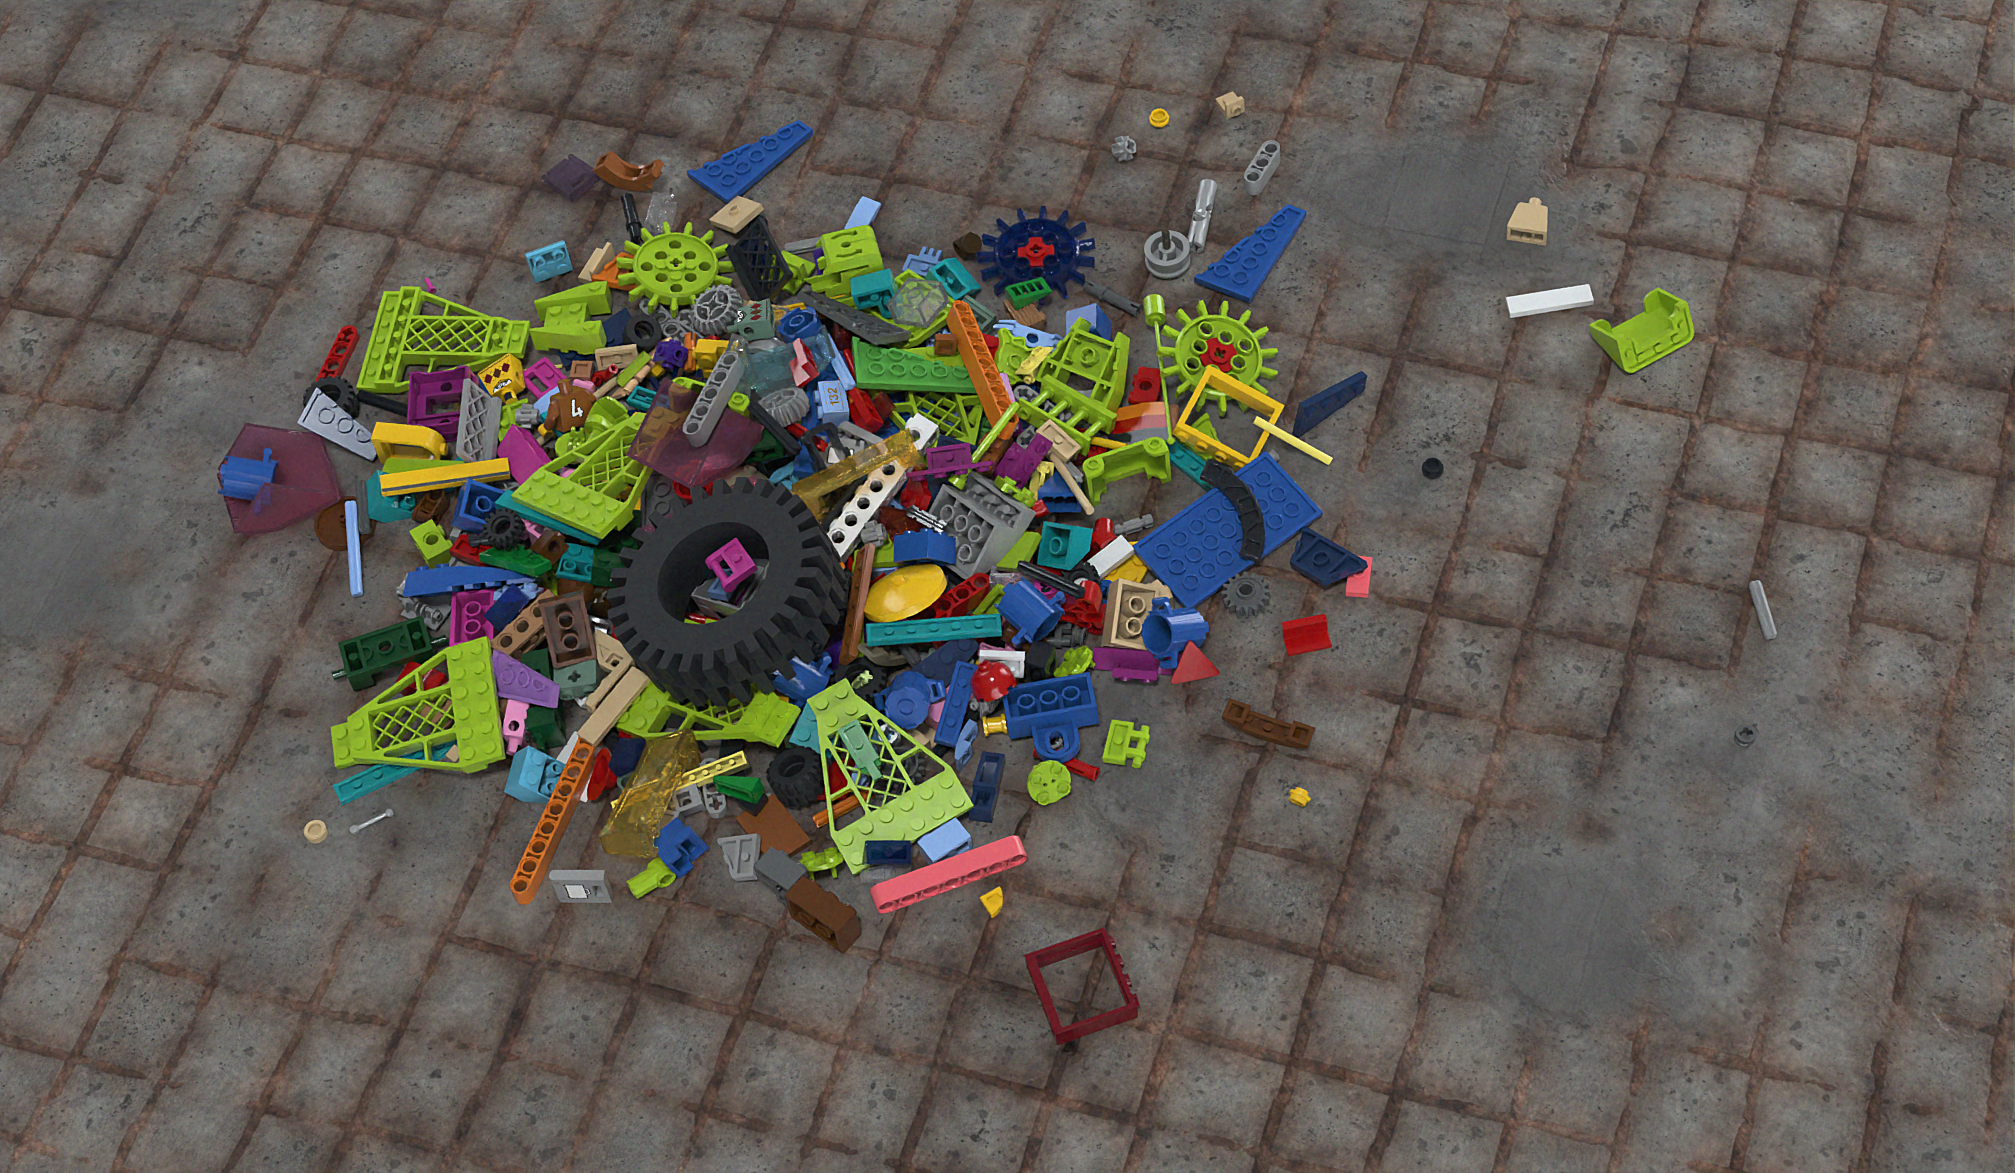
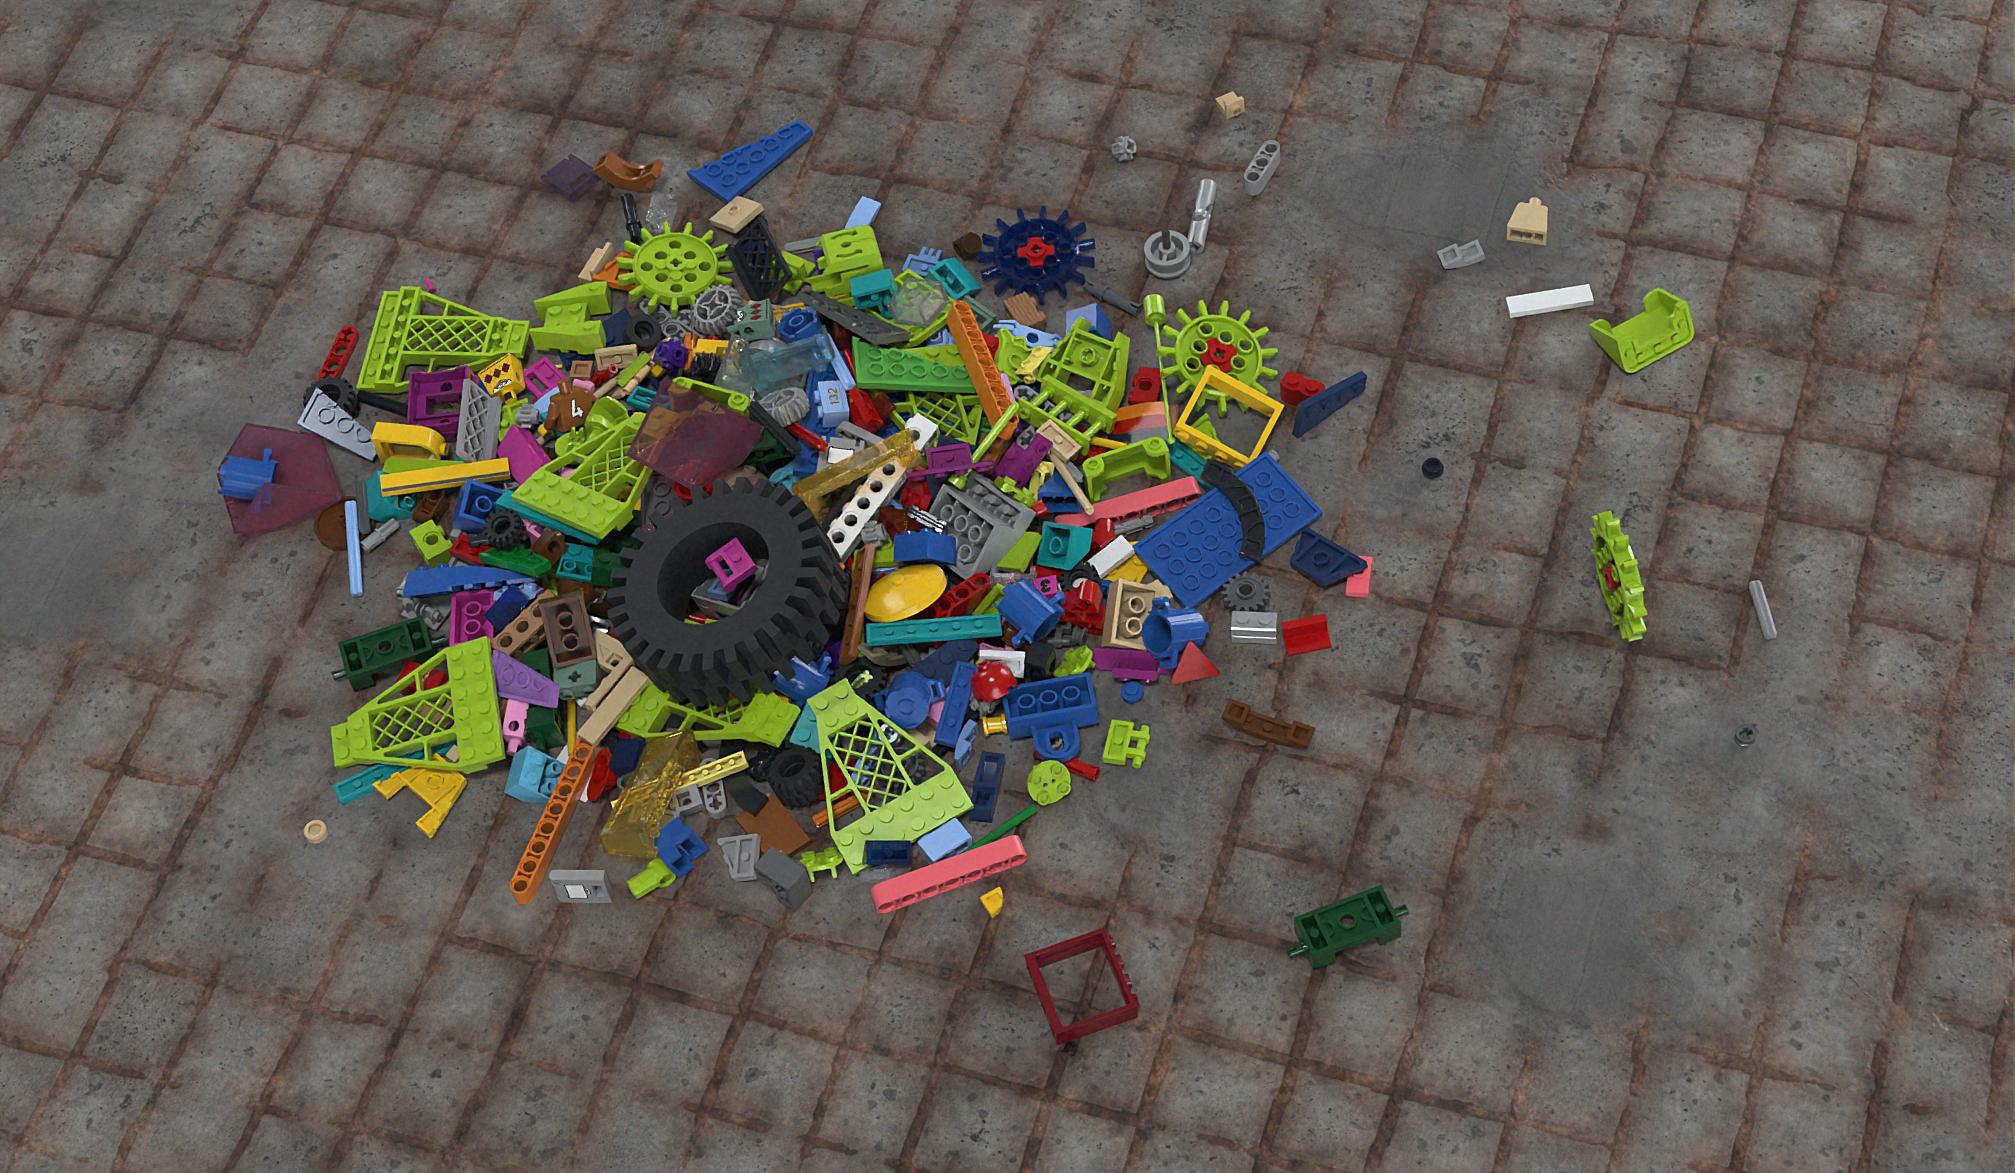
light grey hinge [349,808,394,835] -> none
medium azure slope [524,240,573,283] -> none
light grey beam [682,351,744,447] -> none
green slope [713,775,764,804] -> none
reddish brown brick [784,876,862,955] -> none
panel [789,338,820,388] -> none
black piece [800,422,851,473] -> none
hinge [837,719,883,782] -> none
dark orange plate [934,334,957,355] -> none
green slope [1005,277,1052,310] -> none
black axle [1016,560,1085,599] -> none
yellow plate [1149,109,1169,127] -> none
blue wing [1194,204,1306,303] -> none
light yellow bar [1253,416,1333,465] -> none
yellow plate [1288,787,1311,807] -> none
none -> light grey axle [360,518,400,553]
none -> yellow wing [373,753,467,839]
none -> yellow bar [567,699,577,757]
none -> black gear [690,351,726,385]
none -> black hair [745,746,776,780]
none -> green bar [958,804,1037,855]
none -> coral beam [1054,476,1203,533]
none -> blue plate [1121,681,1143,703]
none -> light grey brick [1231,611,1278,644]
none -> red brick [1280,372,1325,406]
none -> dark green brick [1286,885,1409,970]
none -> light grey slope [1437,239,1486,269]
none -> lime gear [1590,510,1647,642]

